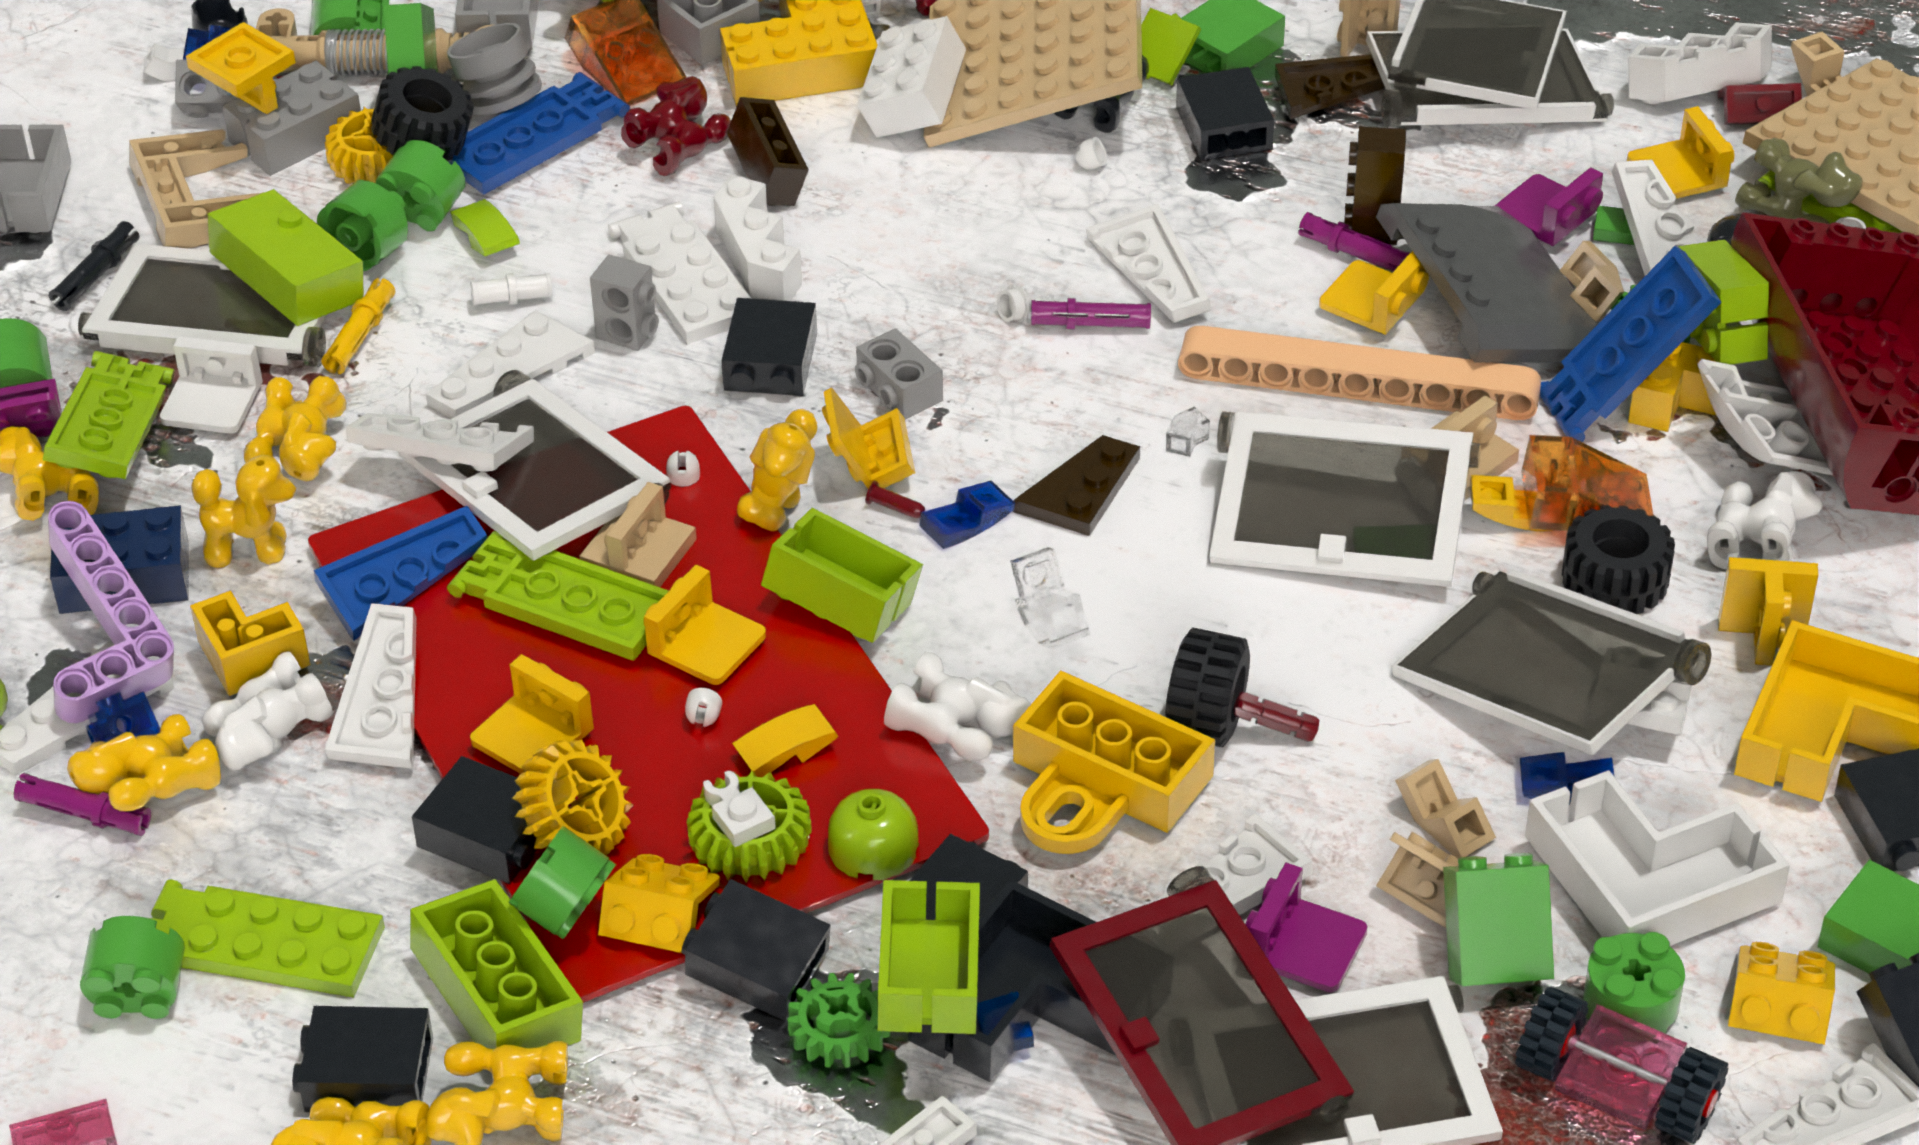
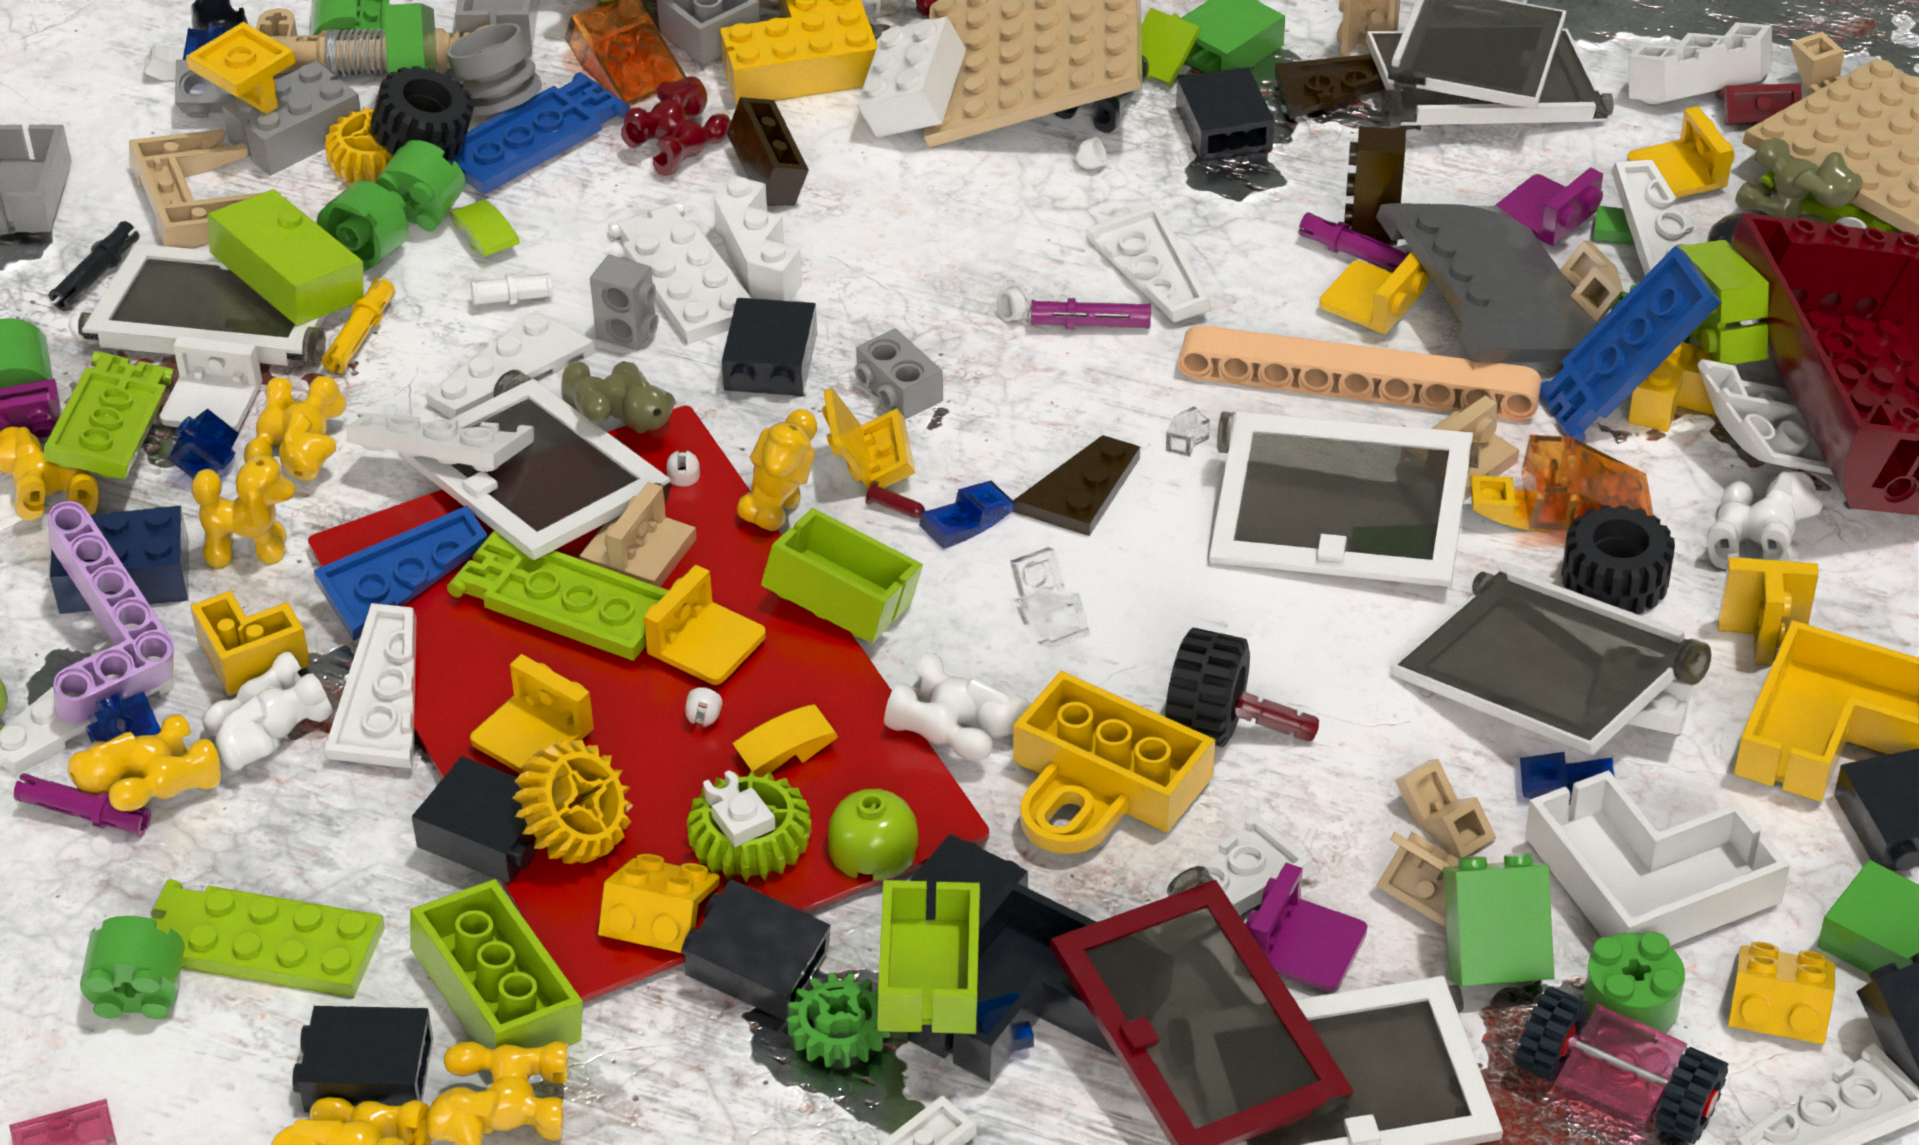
bright green brick [508,826,616,939] -> none
none -> clear blue brick [168,408,239,479]
none -> olive animal [561,361,677,434]

